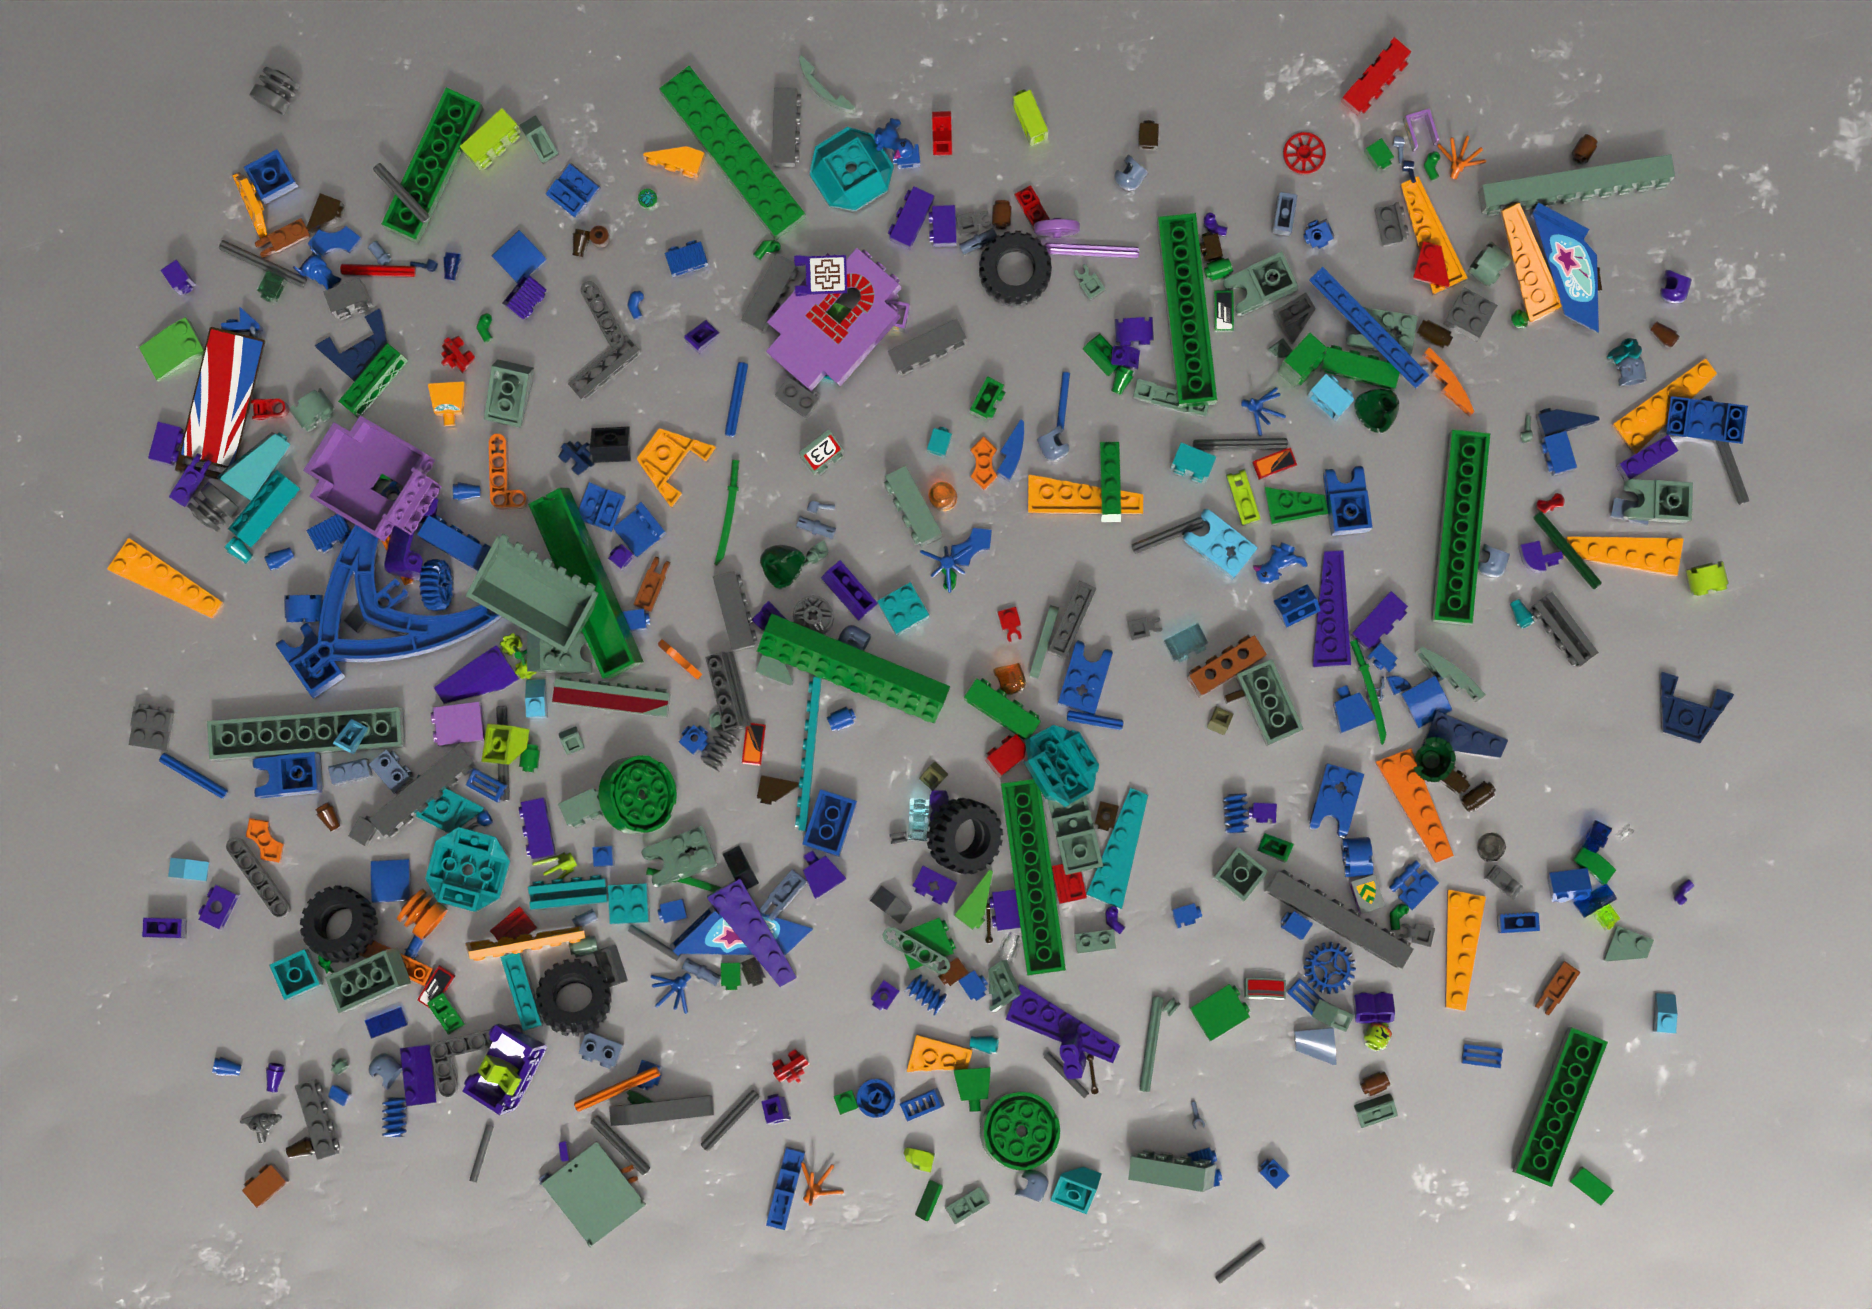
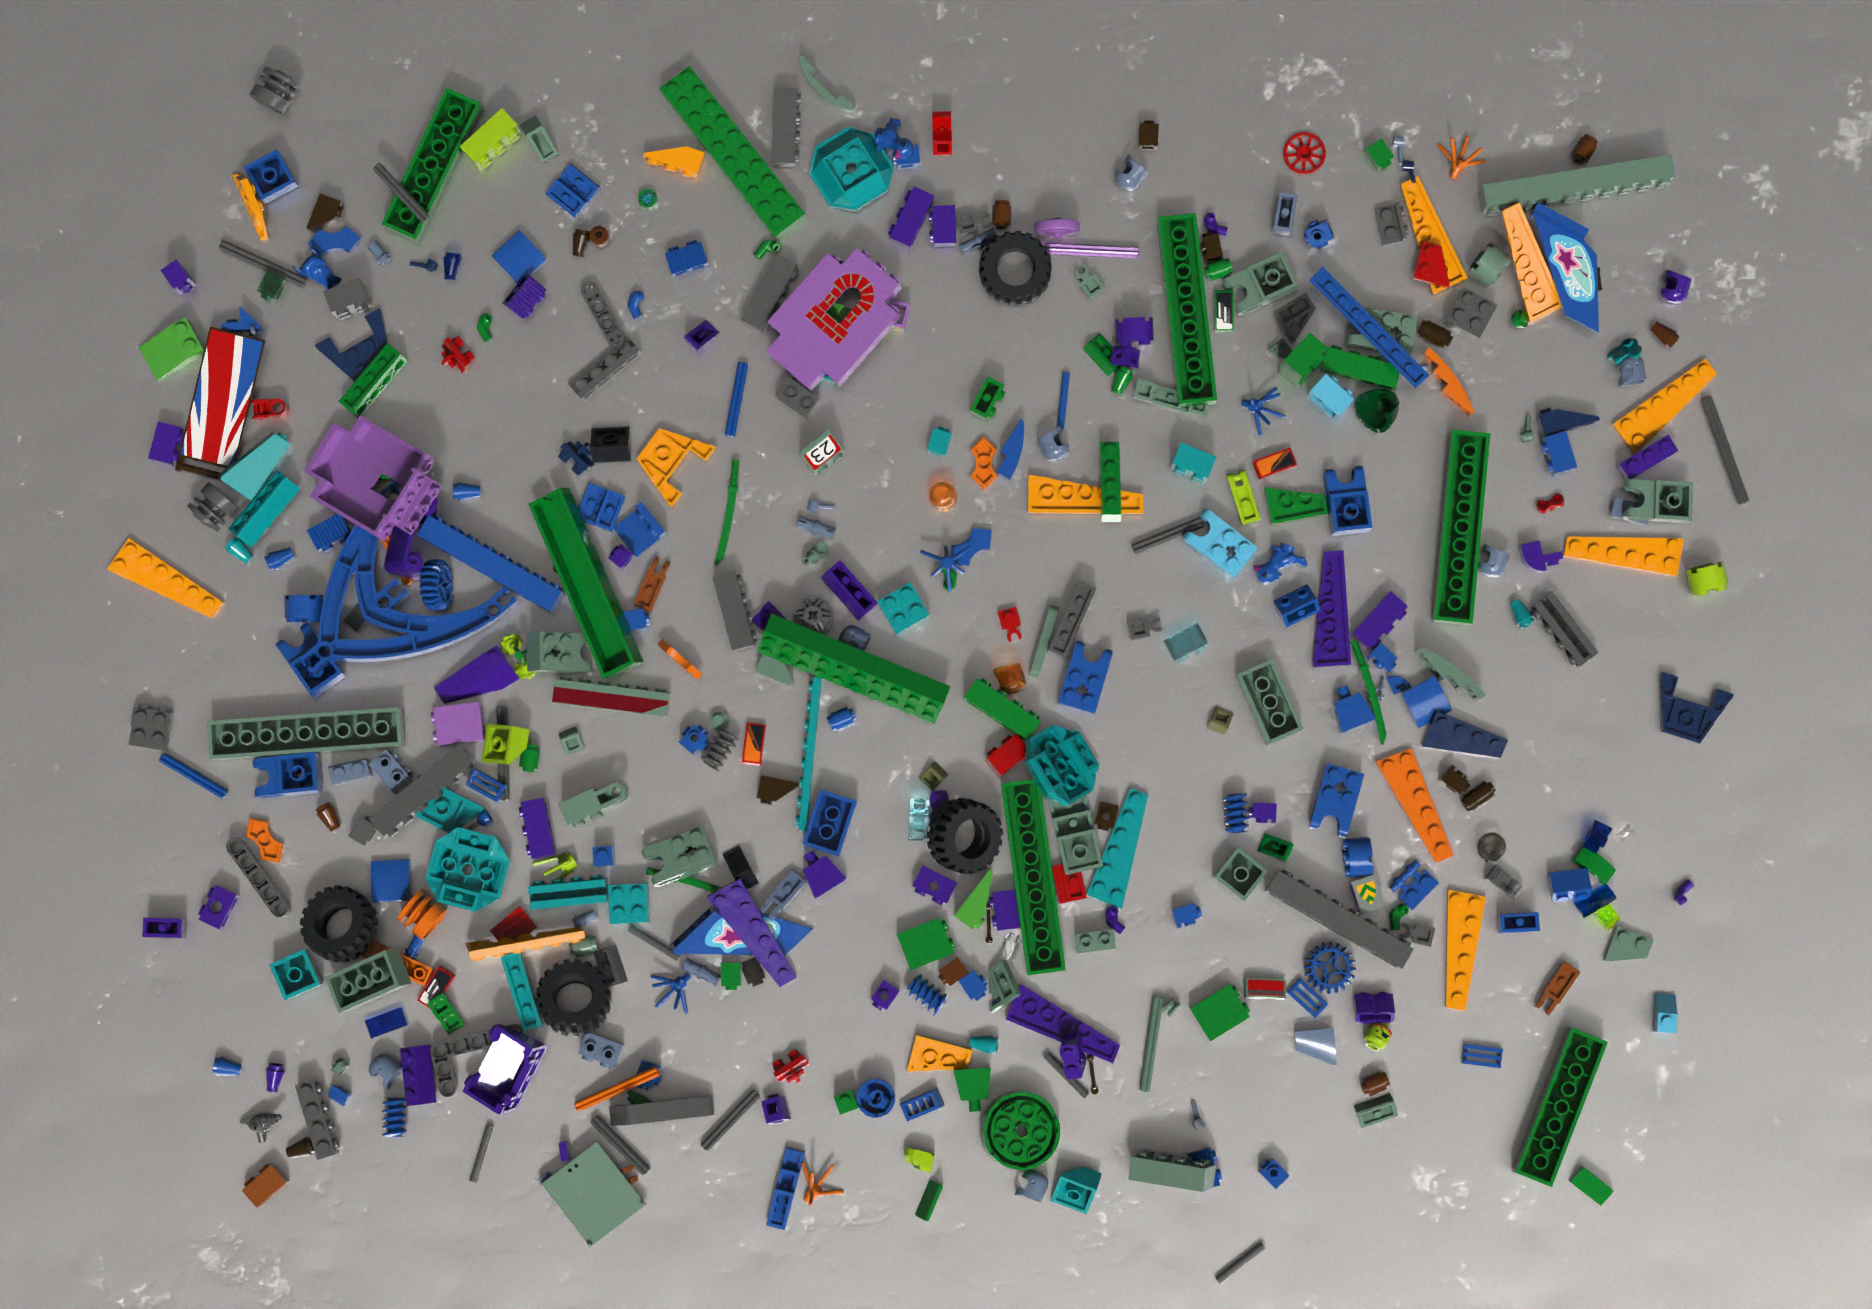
medium azure slope [168,858,209,881] -> none
dark purple hinge [169,453,212,507] -> none
dark orange hinge [255,218,310,258] -> none
sand green brick [290,388,335,432] -> none
green plant [318,955,334,974] -> none
medium azure slope [333,719,368,754] -> none
red axle [340,264,416,277] -> none
light orange torso [428,381,467,426] -> none
sand green piece [465,534,598,653] -> none
lime brick [478,1055,522,1096] -> none
sand green slope [484,359,534,428] -> none
orange beam [489,434,528,510] -> none
medium azure slope [525,679,548,719] -> none
green brick [598,755,677,834] -> none
blue brick [657,899,688,924] -> none
dark grey brick [705,652,751,731] -> none
dark green hair [760,545,805,589] -> none
flag [794,255,847,296] -> none
dark grey slope [870,885,912,924] -> none
sand green beam [883,927,950,974] -> none
sand green brick [884,465,942,548] -> none
dark grey brick [888,318,967,375] -> none
dark grey bush [889,832,908,844] -> none
sand green slope [945,1187,990,1224] -> none
lime window [1012,89,1048,146] -> none
red slope [1014,185,1050,230] -> none
blue axle [1067,710,1124,730] -> none
dark orange brick [1187,635,1267,698] -> none
dark grey axle [1193,438,1288,450] -> none
dark brown tile [1224,689,1245,704] -> none
blue brick [1280,911,1313,940] -> none
sand green slope [1311,999,1354,1032] -> none
red wedge [1341,37,1411,116] -> none
medium lavender piece [1403,108,1439,152] -> none
dark green hair [1413,737,1456,782] -> none
green arm [1424,151,1440,181] -> none
dark green axle [1533,512,1602,589] -> none
blue slope [1666,396,1748,444] -> none

